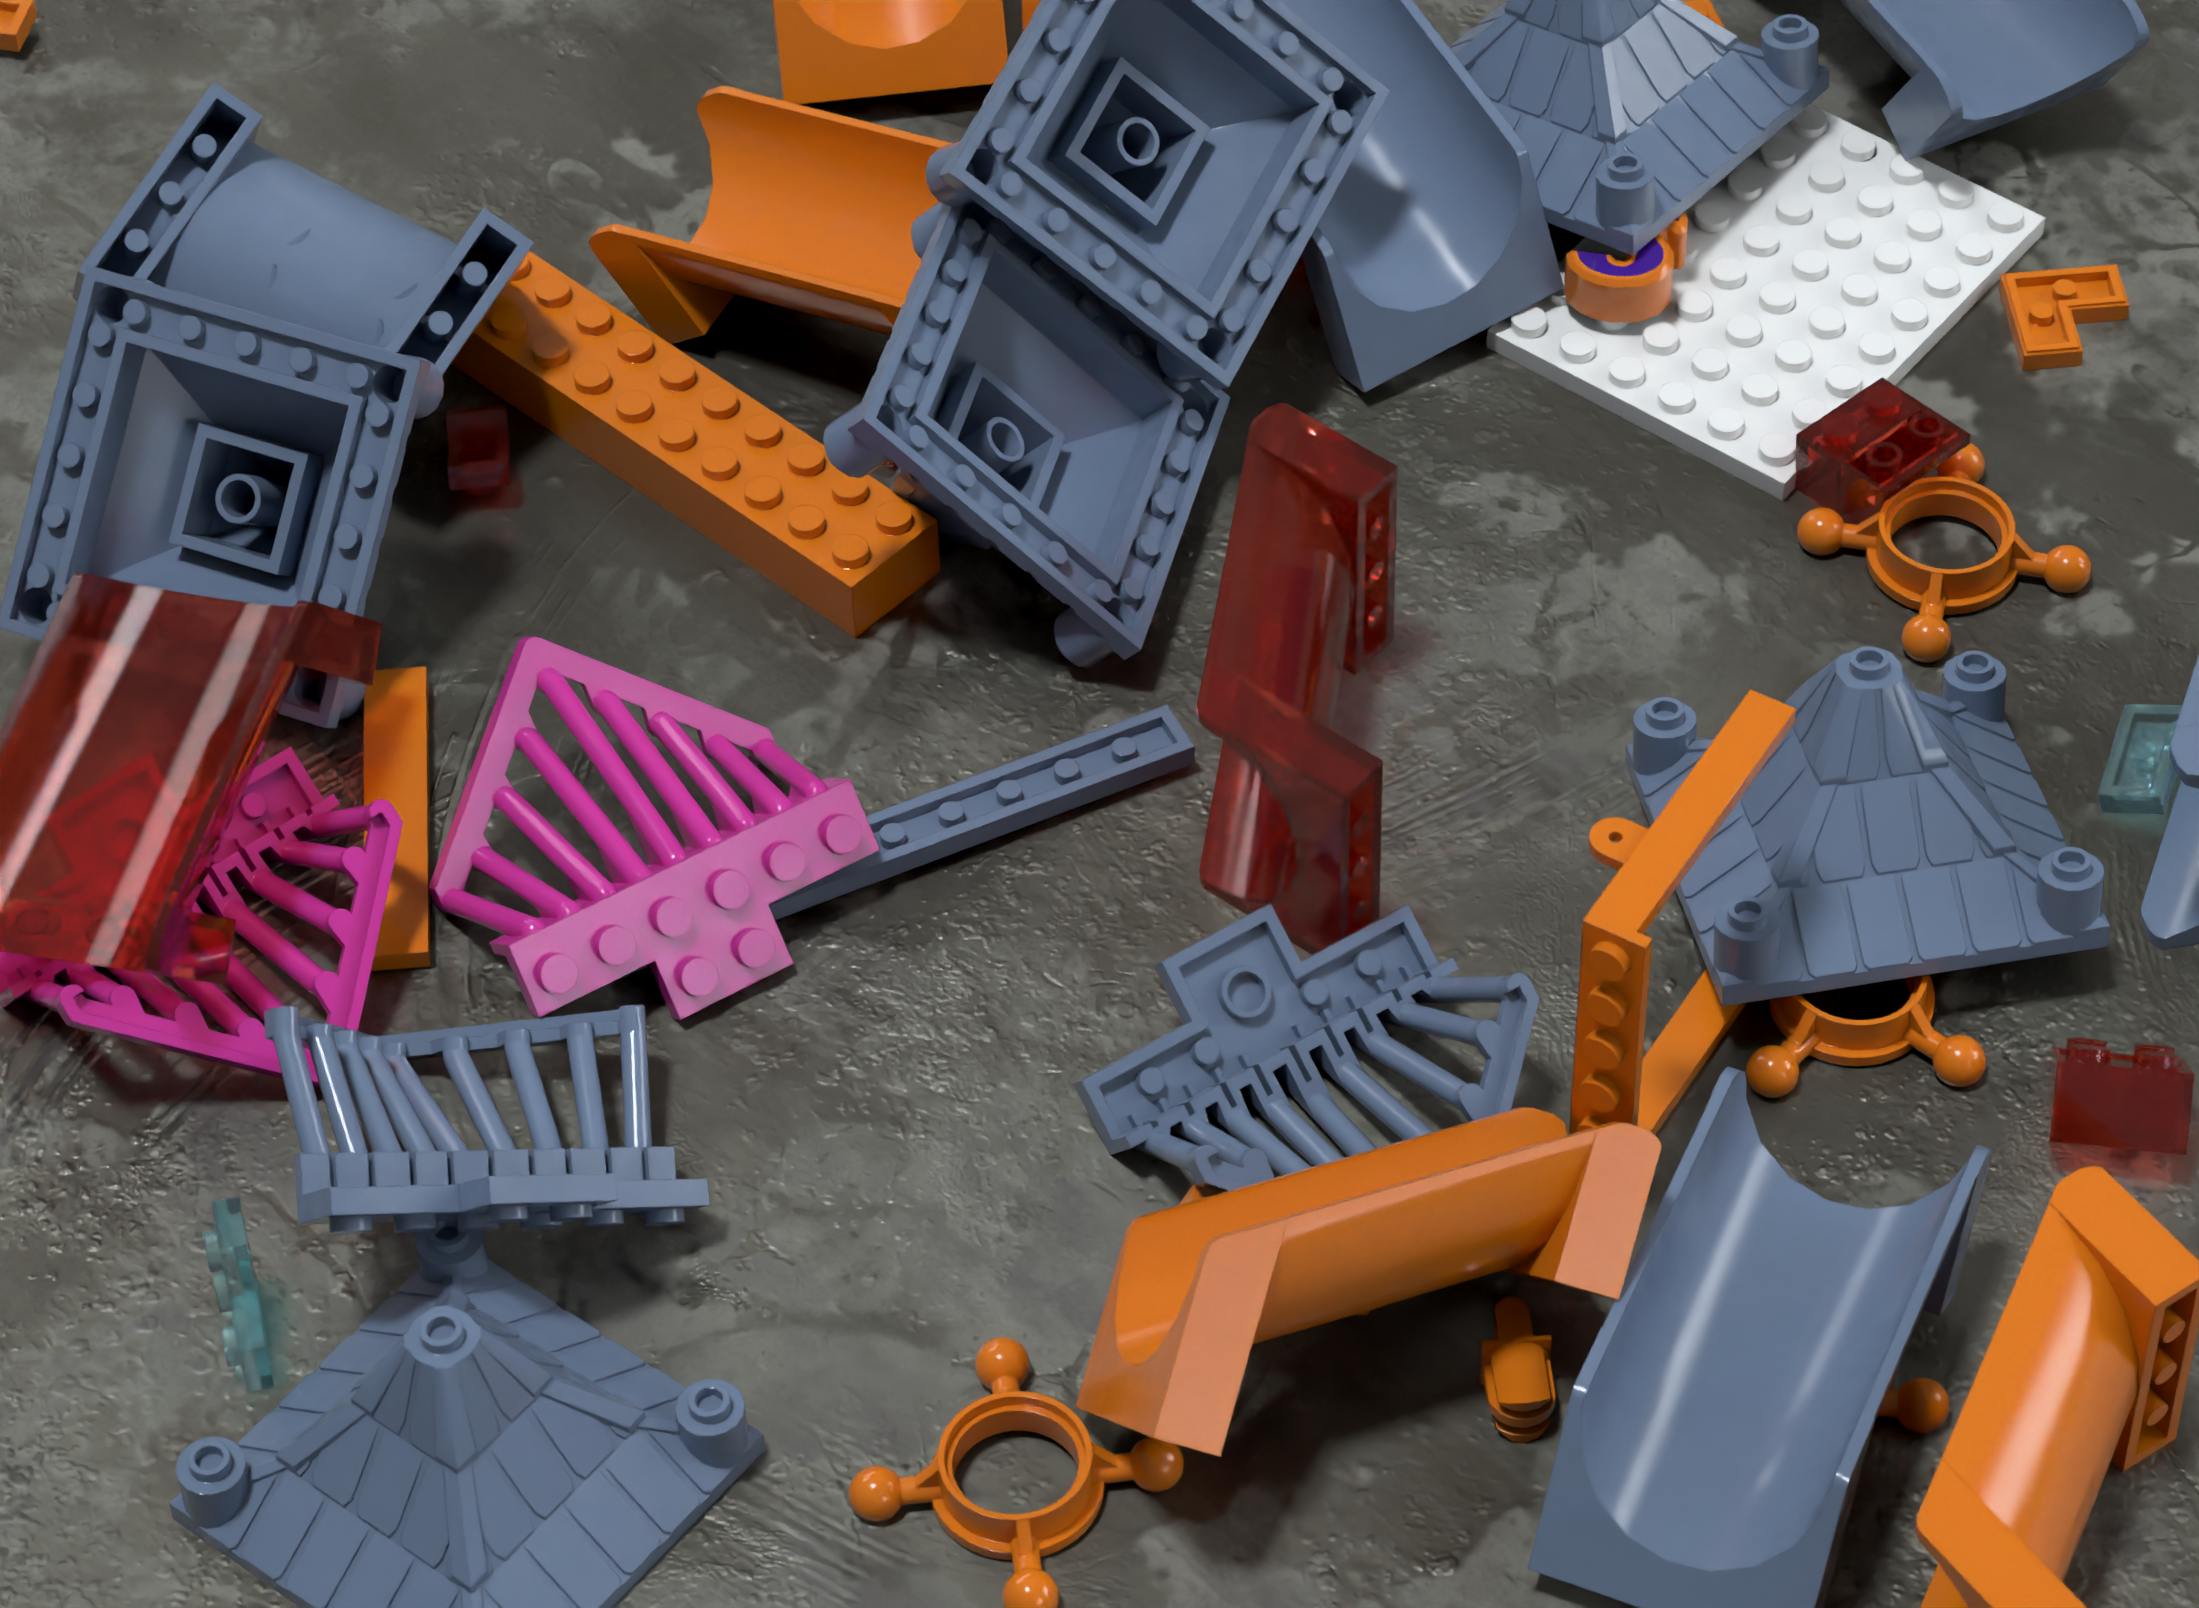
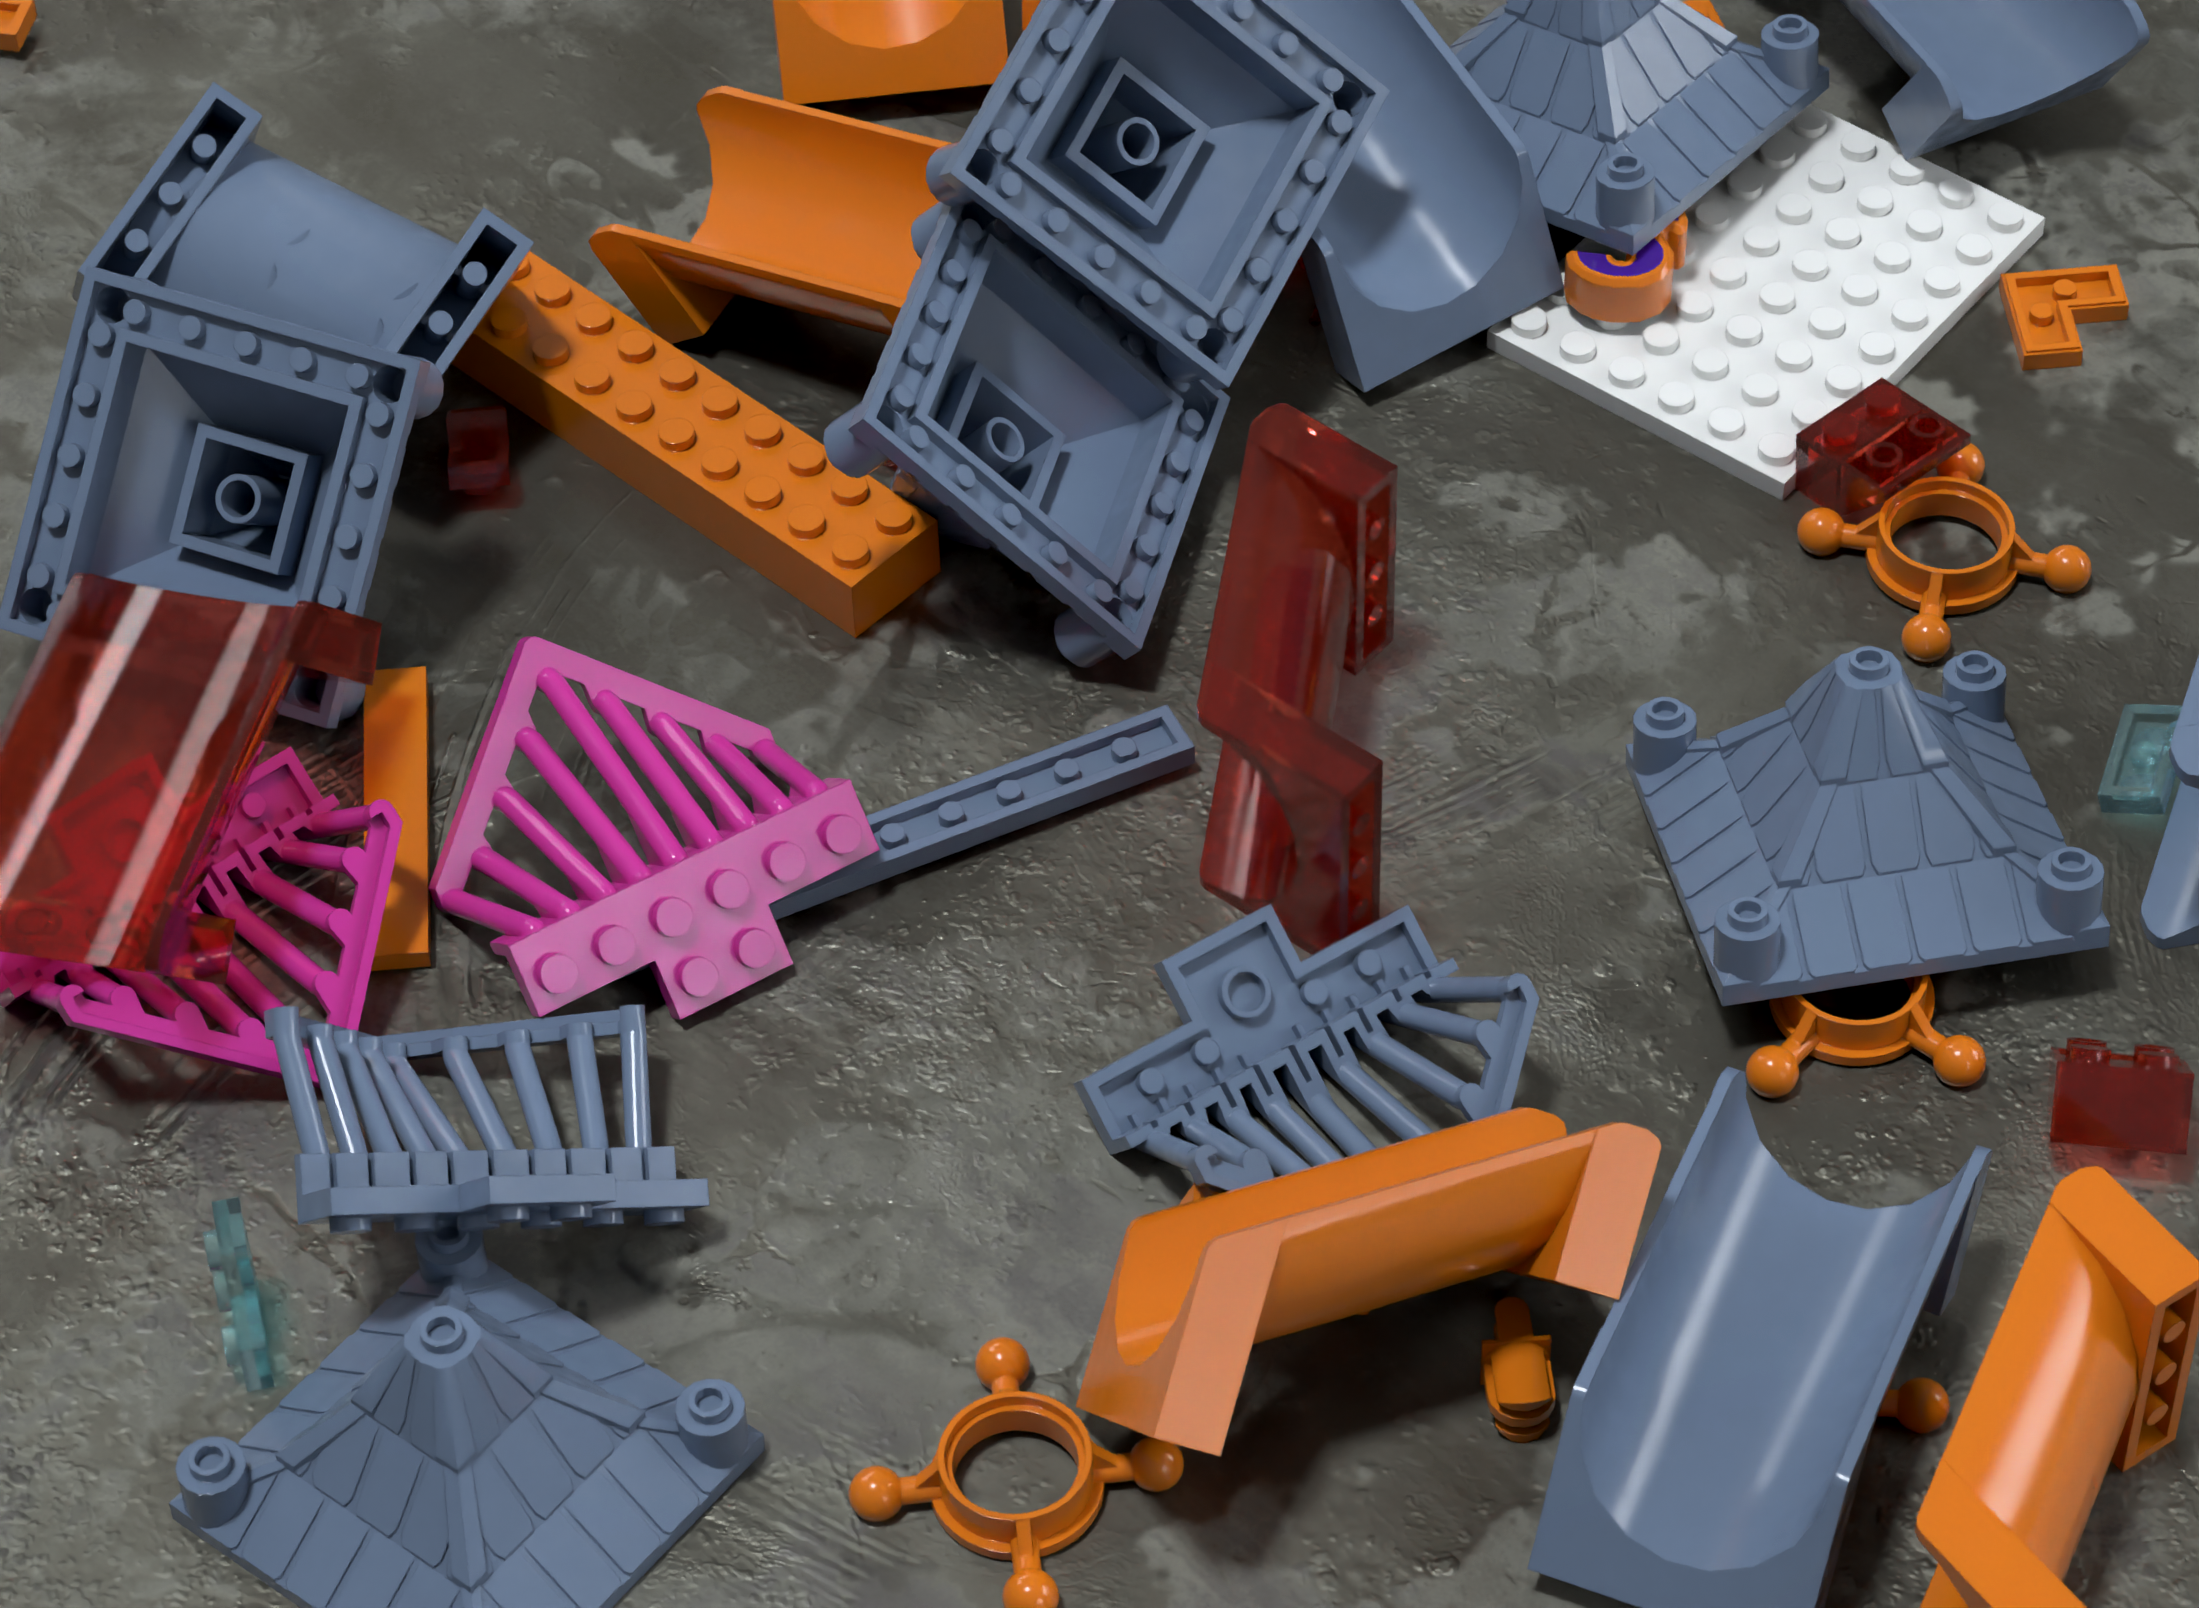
orange piece [1569,689,1796,1135] -> none

